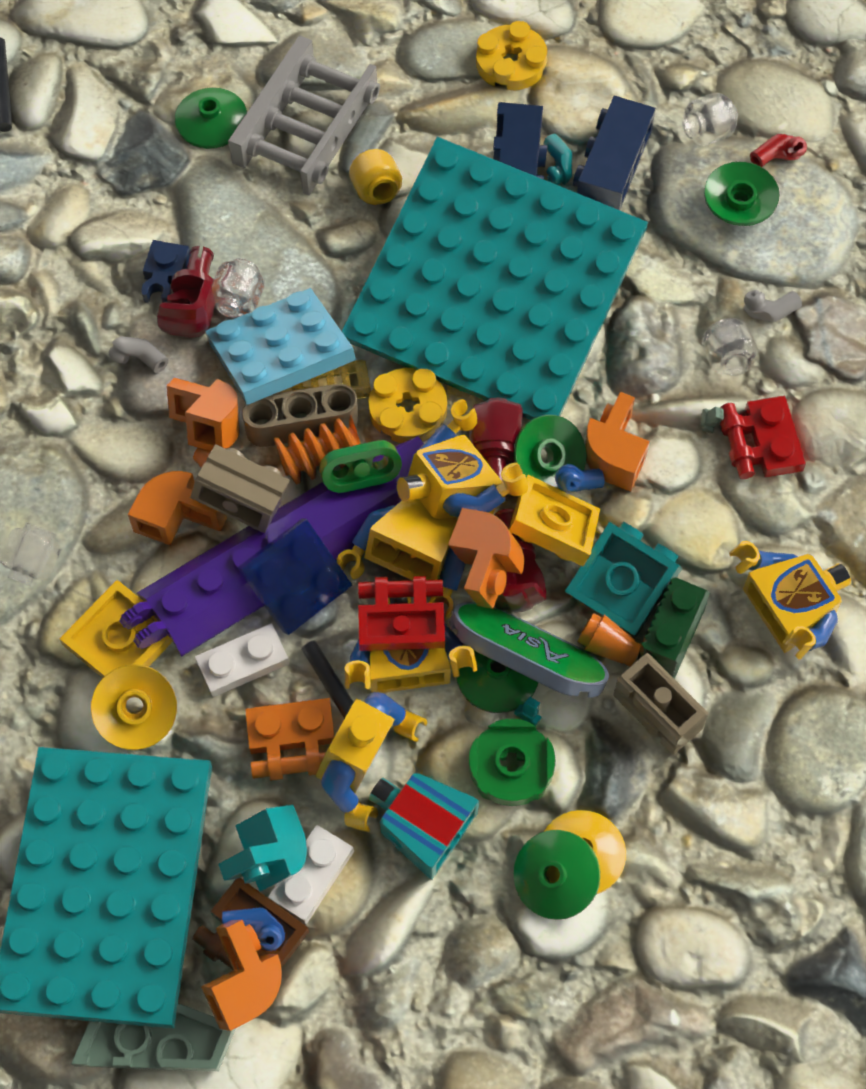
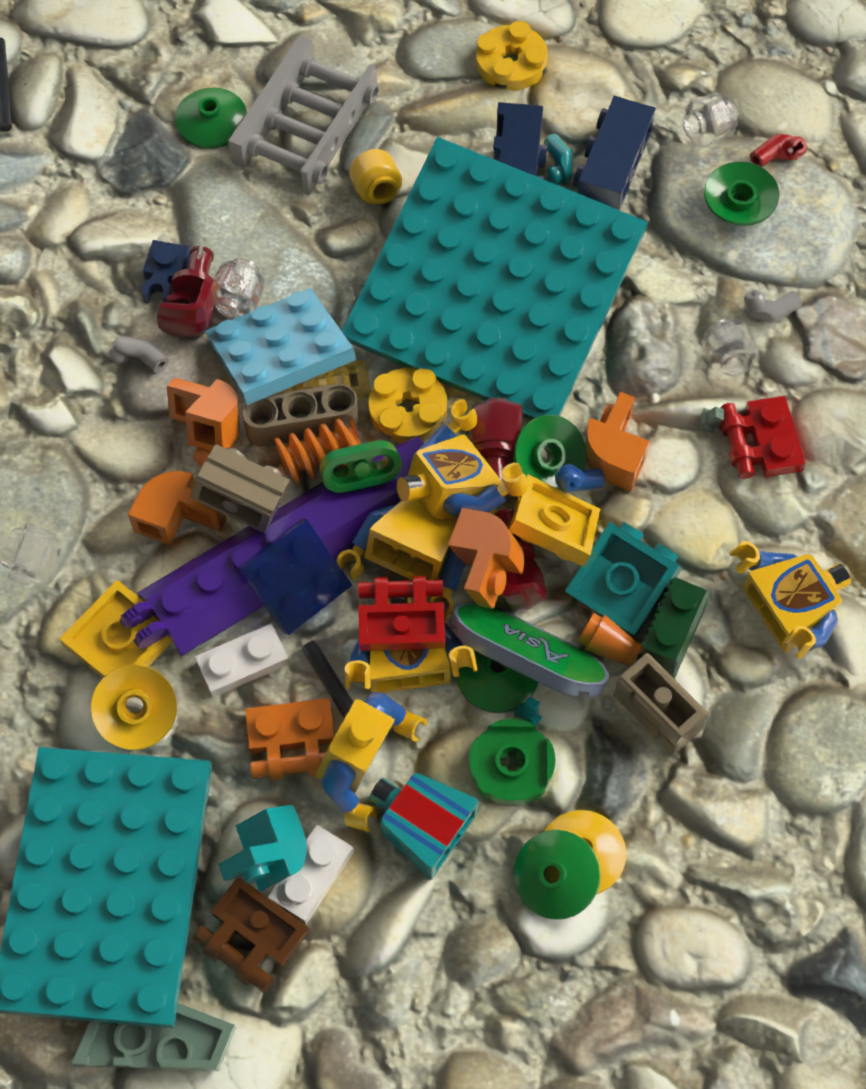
orange brick [201,920,282,1031] -> none
blue arm [222,908,285,951] -> none

